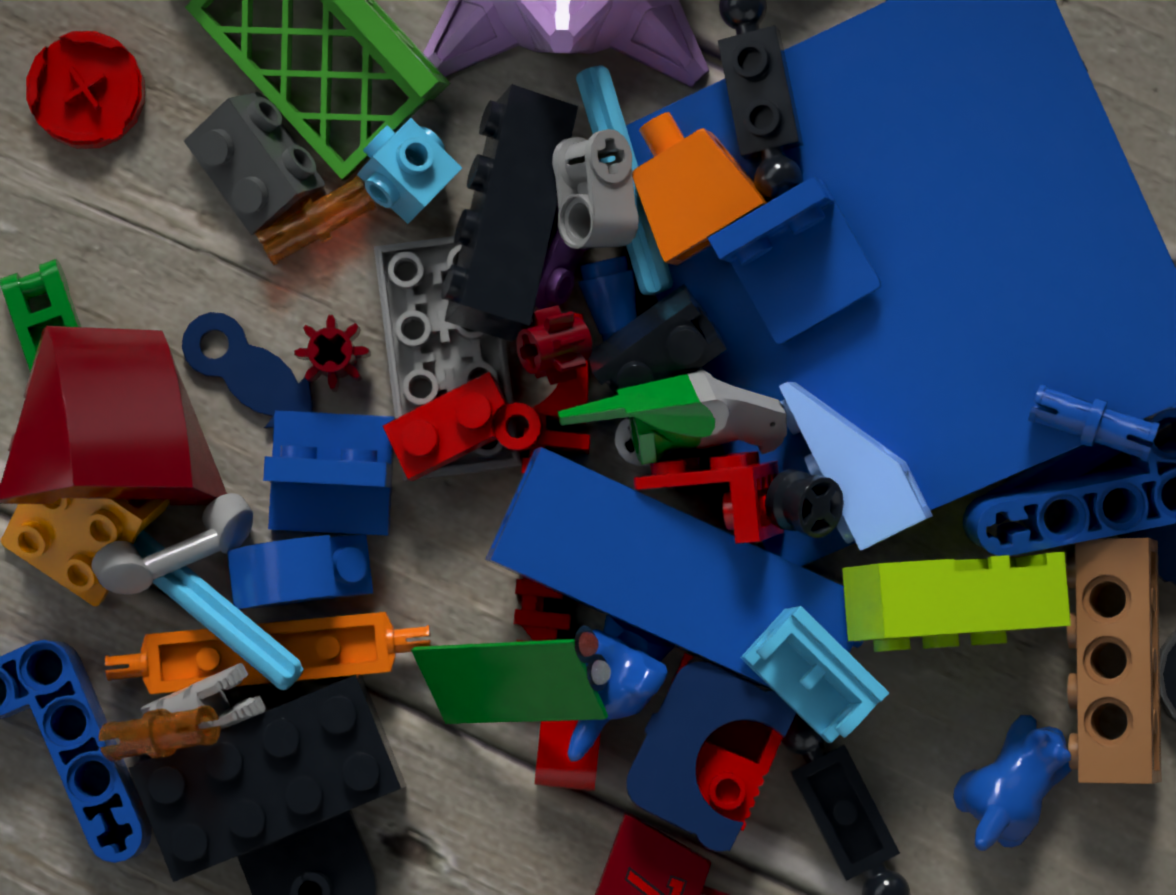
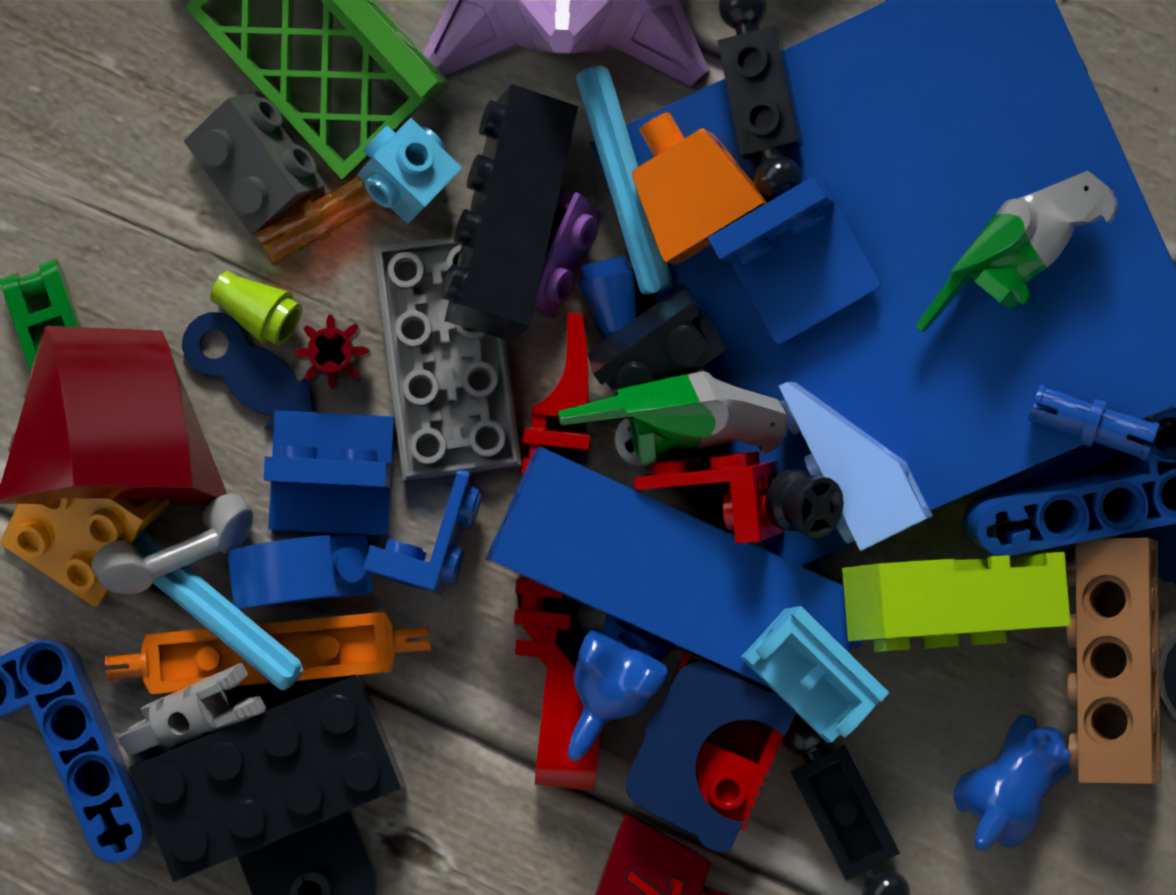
red tile [26,31,145,149] -> none
clear orange pin [99,705,221,761] -> none
red hinge [383,372,543,482] -> none
green piece [411,626,611,724] -> none
dark red gear [516,305,592,385] -> none
light grey piece [552,129,639,249] -> none
none -> lime cone [210,271,302,346]
none -> blue bracket [363,469,482,595]
none -> animal [915,170,1118,332]

